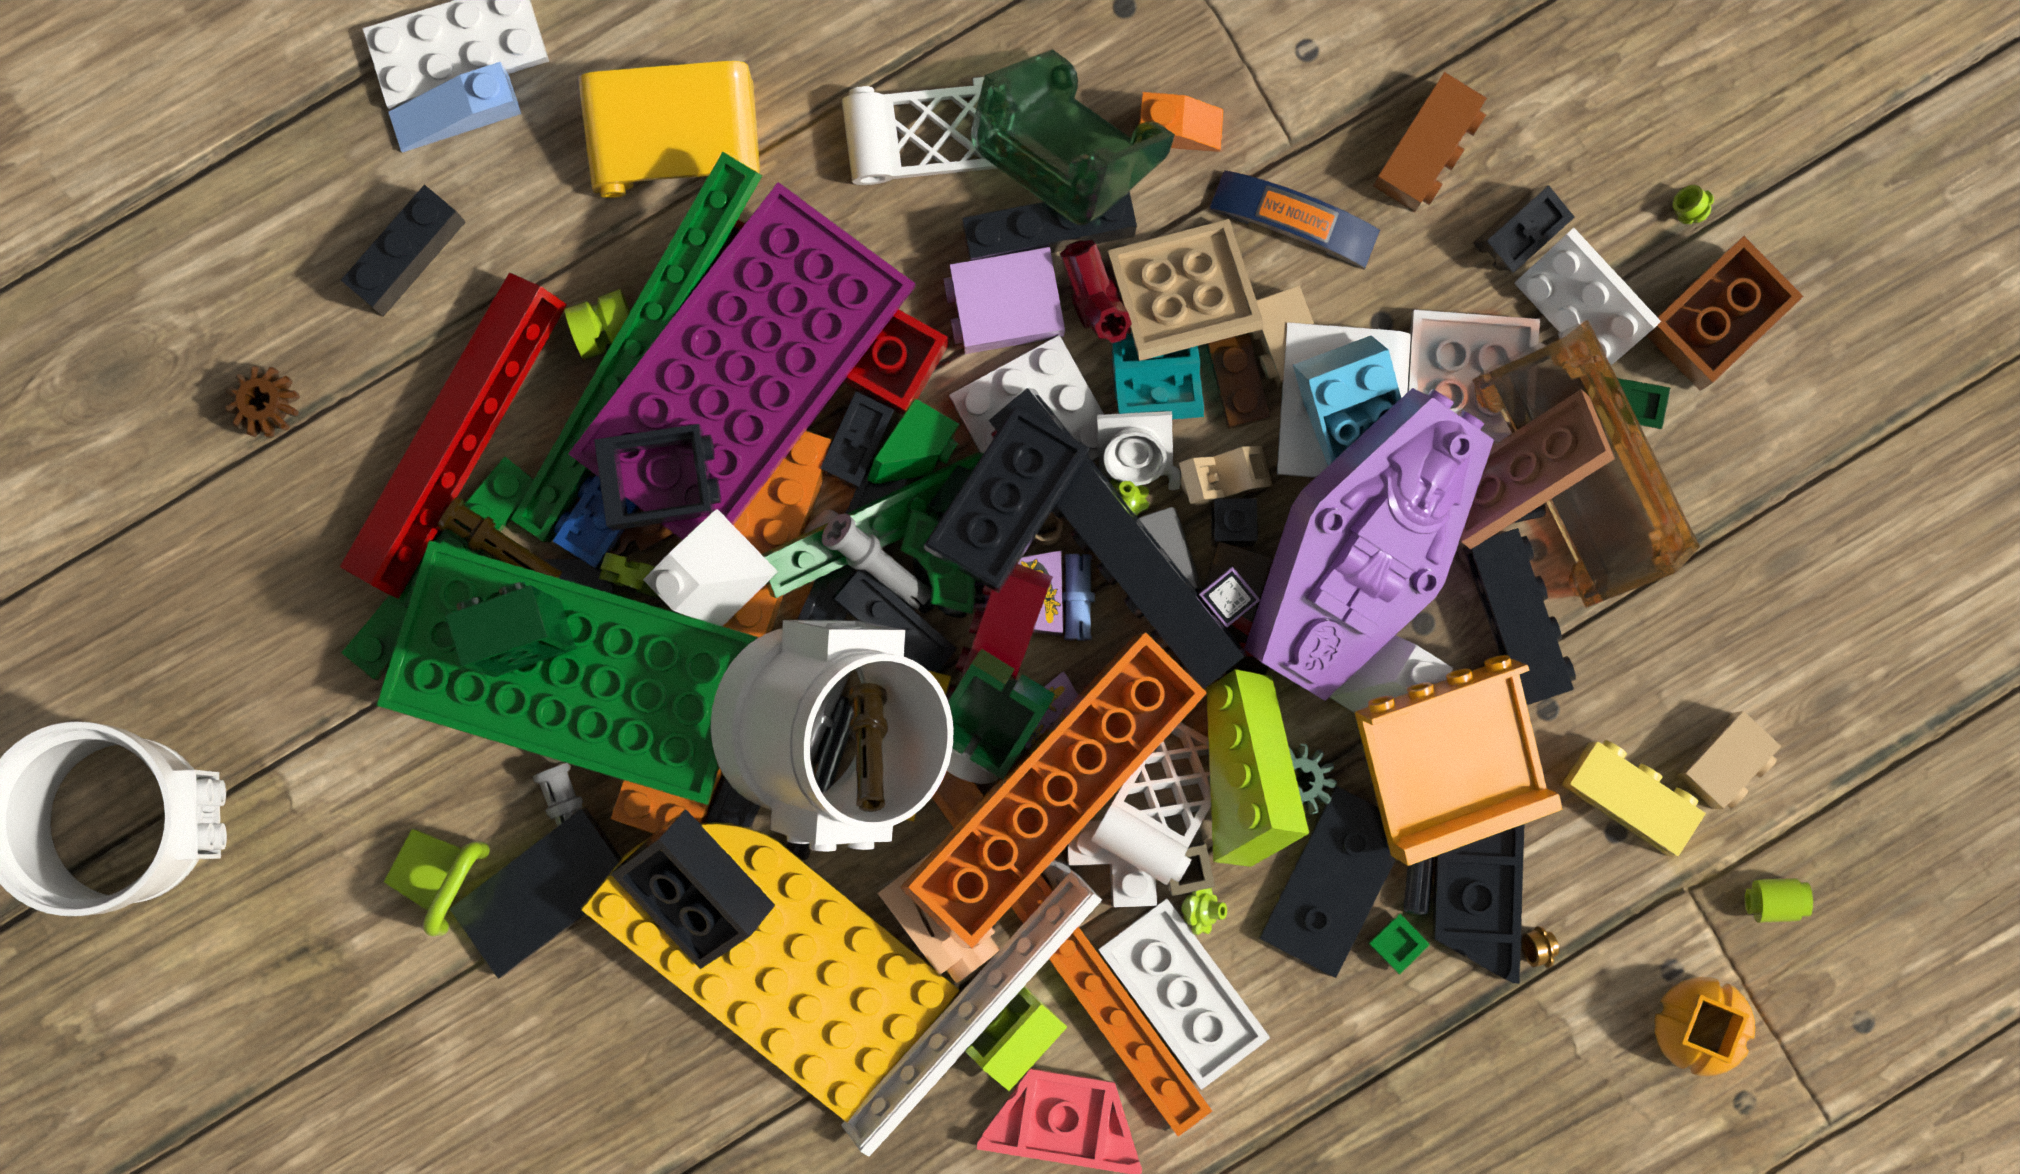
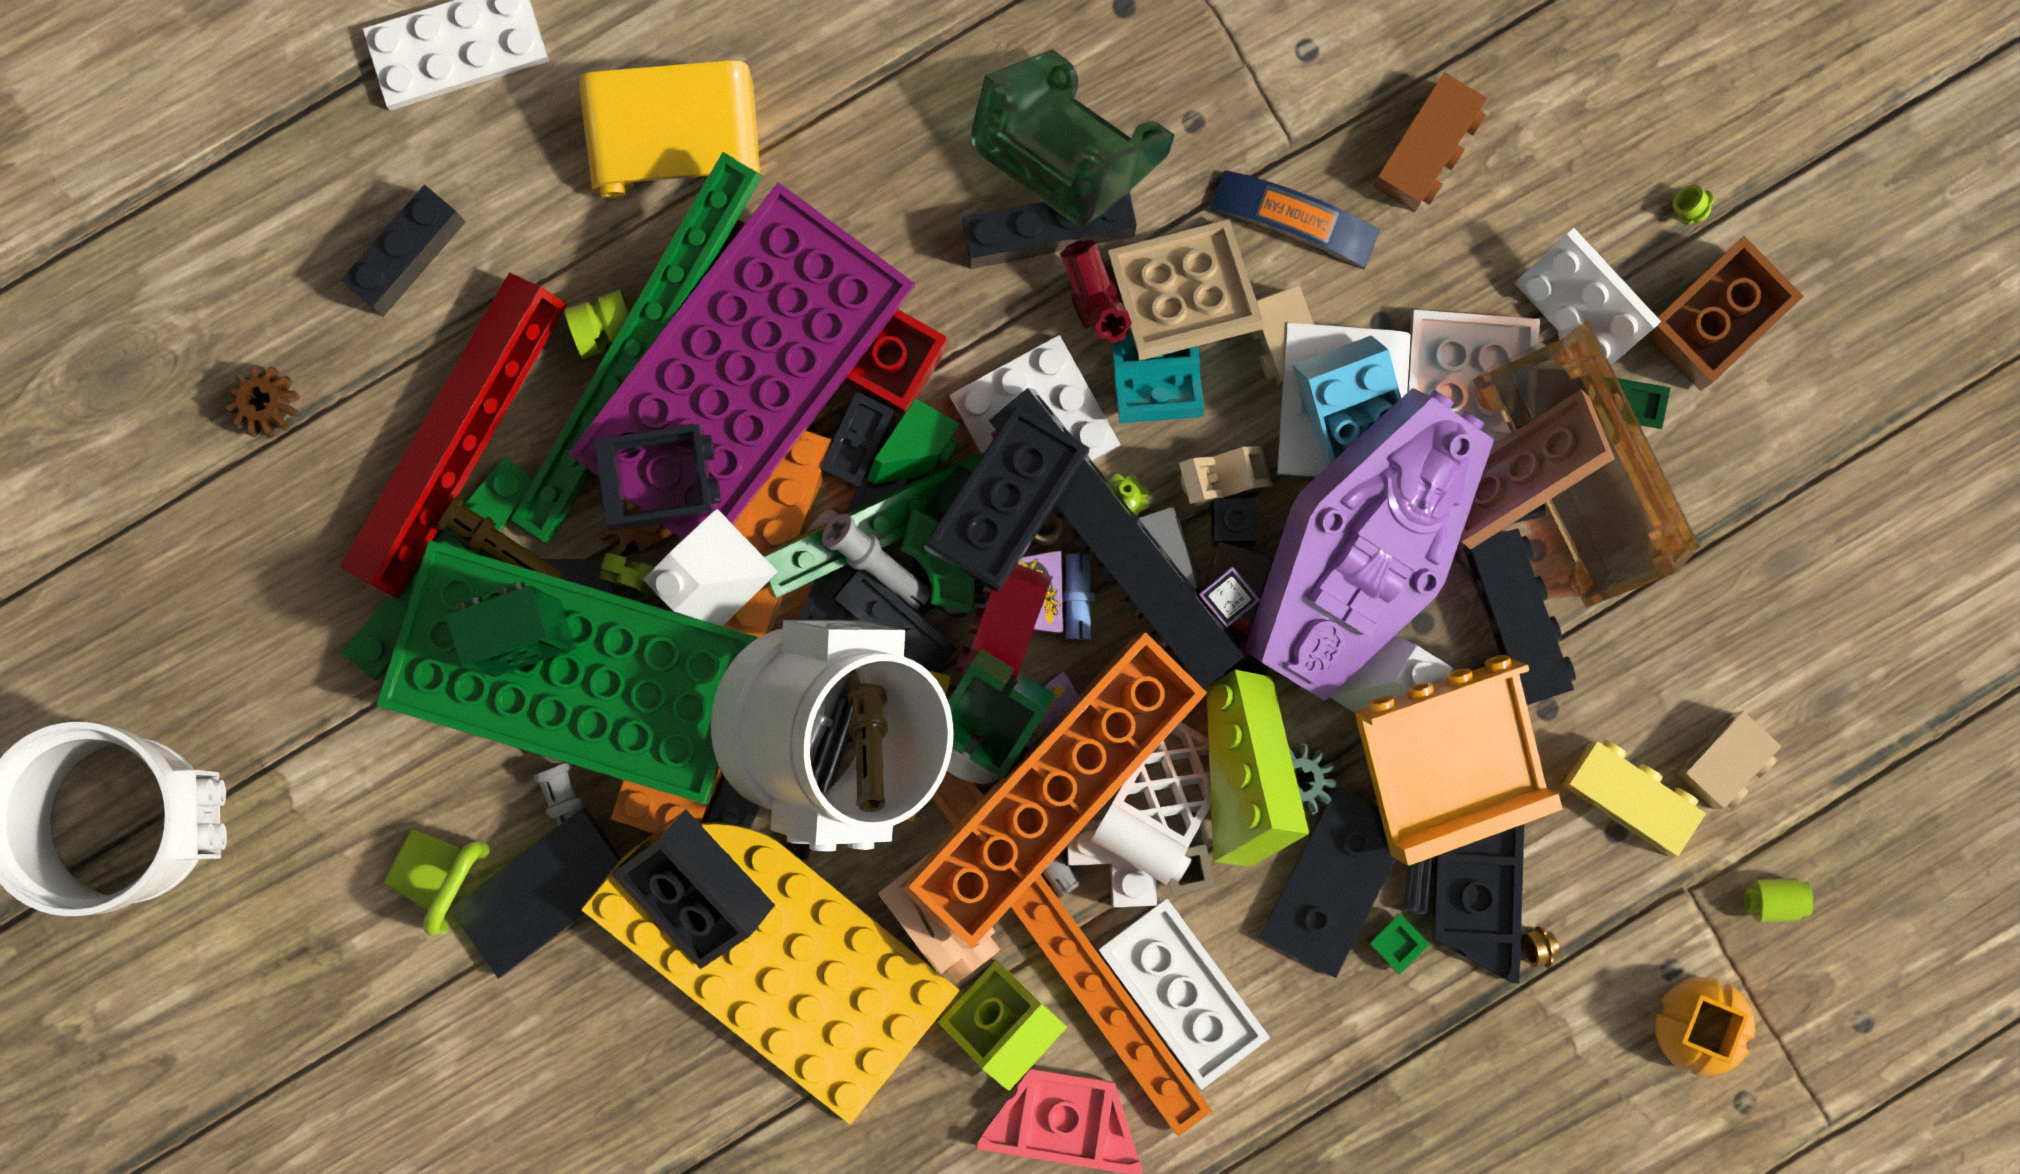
light blue slope [389,62,521,153] -> none
blue bracket [553,475,639,570] -> none
white tile [841,871,1102,1156] -> none
white piece [842,76,1018,185] -> none
lavender brick [943,247,1065,354] -> none
white hat [1097,411,1181,490] -> none
orange slope [1137,92,1223,152] -> none
lime plant [1181,888,1227,935] -> none
reddish brown plate [1206,333,1270,429] -> none
black hinge [1473,185,1575,273] -> none

